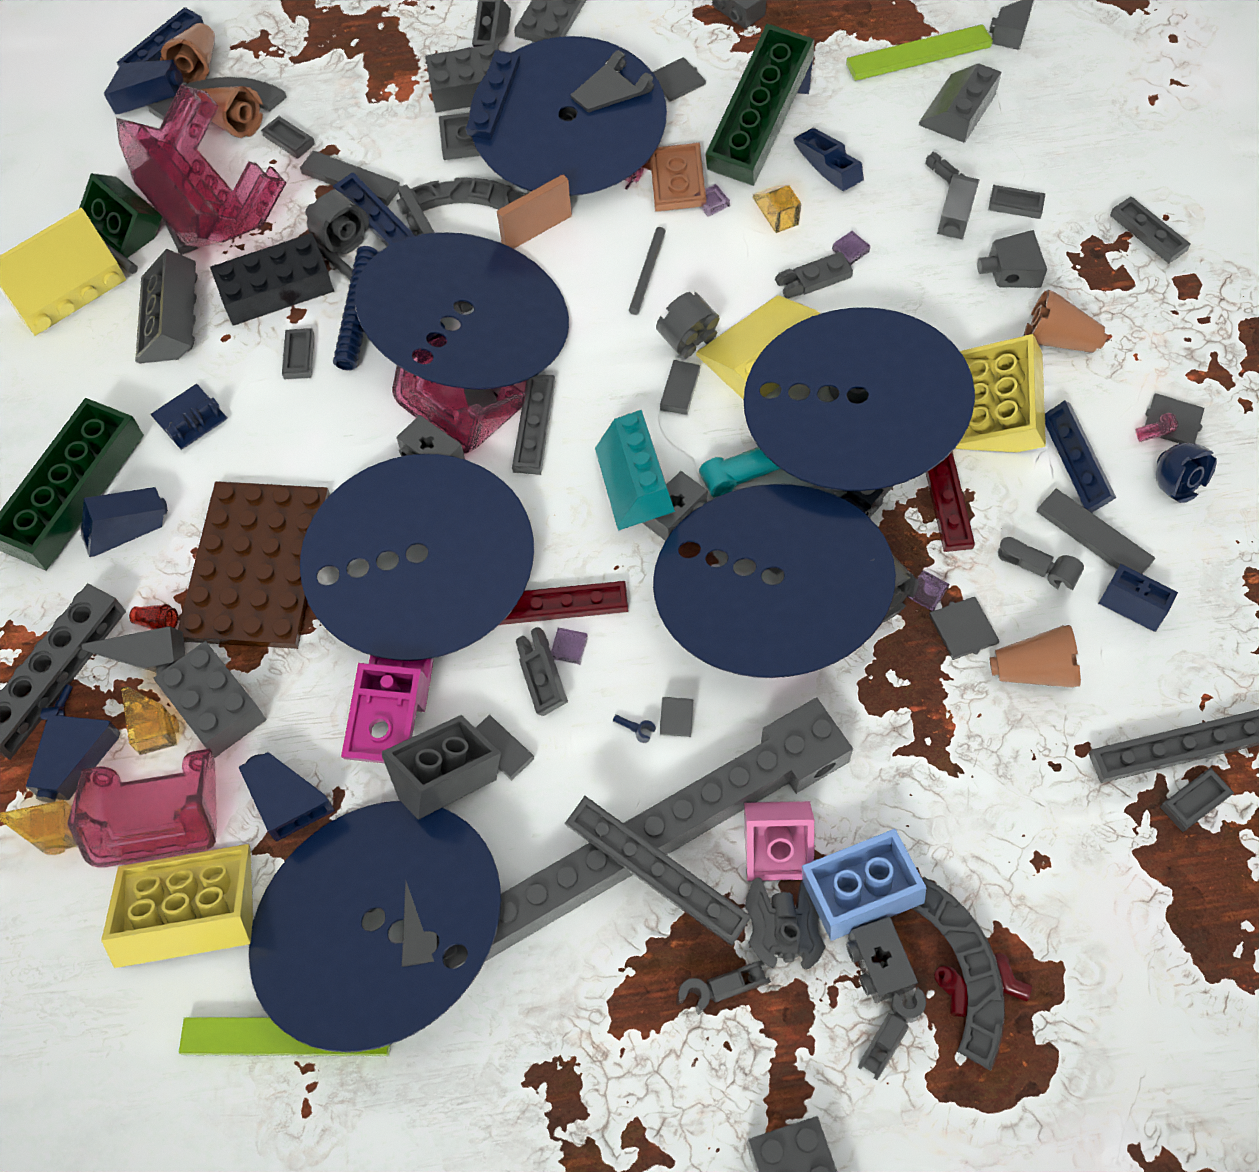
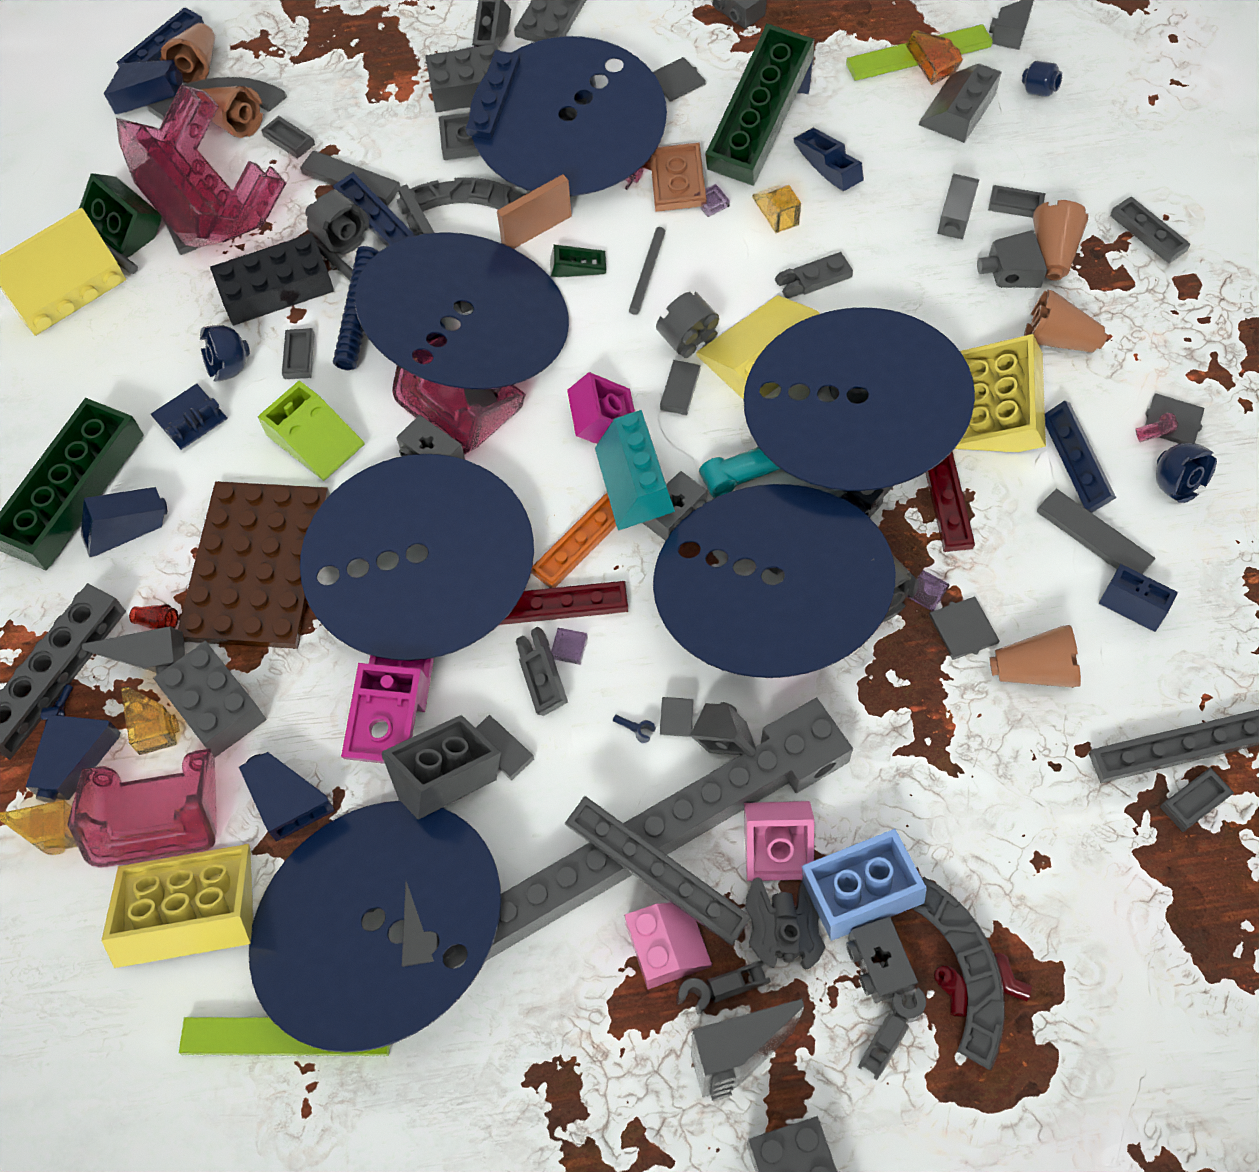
dark grey slope [135,248,198,364] -> none
dark grey tile [512,374,556,475] -> none
dark grey flag [571,50,654,112] -> none
clear purple tile [832,231,870,265] -> none
dark grey axle [925,152,965,184] -> none
dark grey piece [998,537,1084,591] -> none
none -> dark blue cylinder [200,325,250,382]
none -> lime slope [257,380,365,481]
none -> orange tile [531,493,616,588]
none -> dark green slope [550,244,606,277]
none -> dark pink slope [567,372,635,444]
none -> bright pink slope [624,903,712,989]
none -> dark grey slope [690,702,757,756]
none -> dark grey slope [691,999,804,1101]
none -> clear orange slope [906,30,963,85]
none -> dark blue head [1022,61,1062,97]
none -> nougat cone [1033,200,1089,281]

